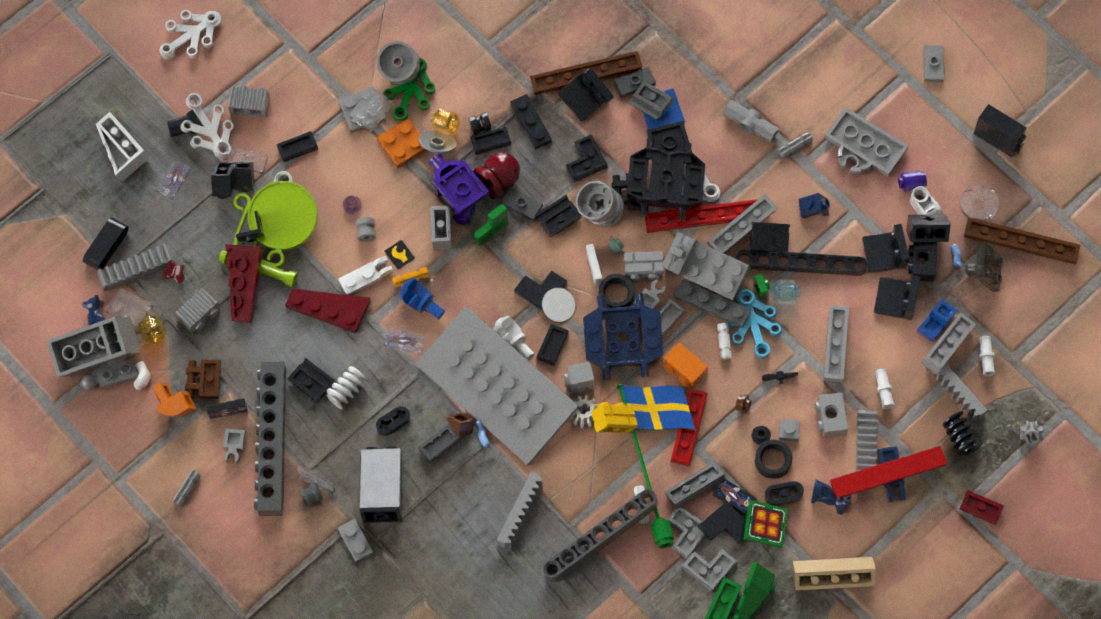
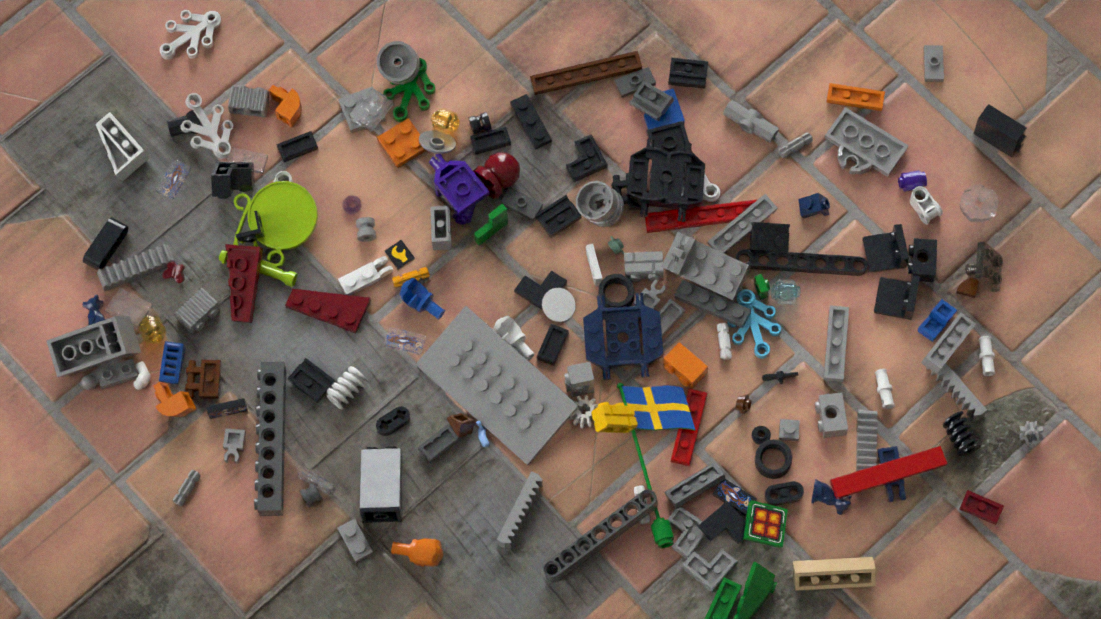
black bracket [558,68,614,122] -> none
black brick [906,214,951,242] -> none
light blue piece [950,244,964,267] -> none
reddish brown plate [963,217,1081,265] -> none
none -> blue slope [159,341,186,384]
none -> orange brick [269,85,302,127]
none -> orange piece [391,538,443,567]
none -> black plate [668,57,708,89]
none -> orange plate [826,83,885,111]
none -> reddish brown tile [956,278,980,298]

